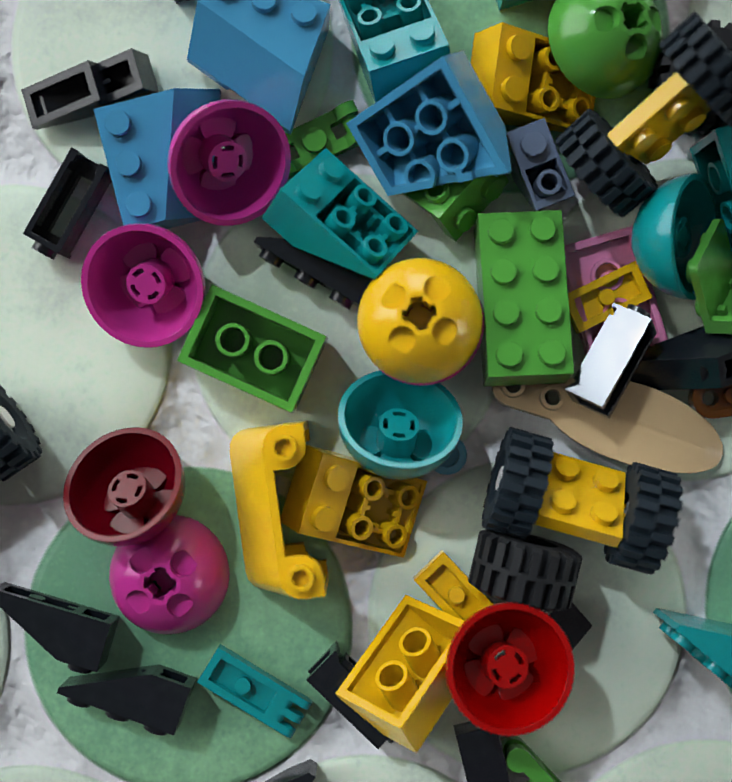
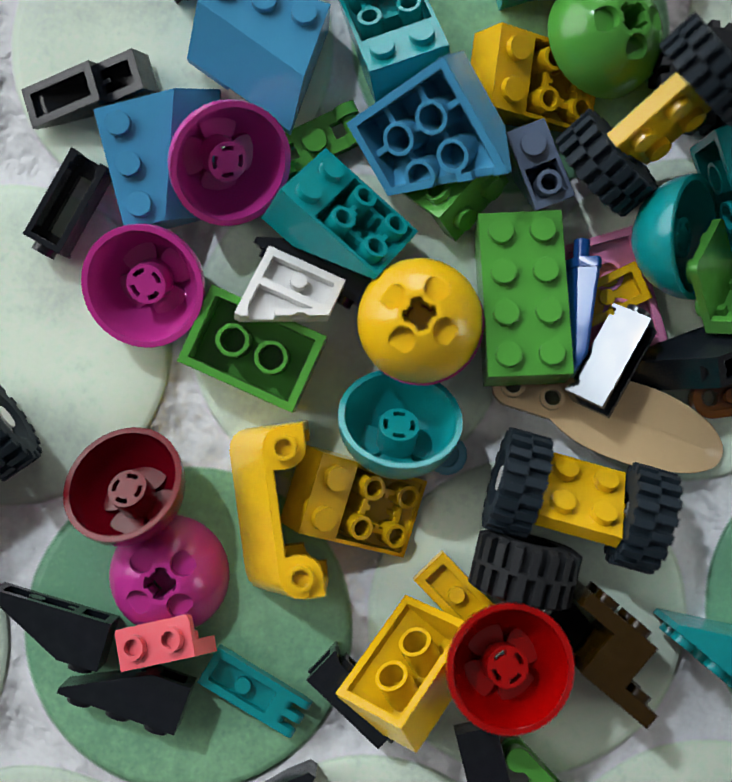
none -> coral bracket [115,614,217,672]
none -> white wing [234,246,346,322]
none -> blue bar [566,238,602,377]
none -> dark brown bracket [572,580,658,729]

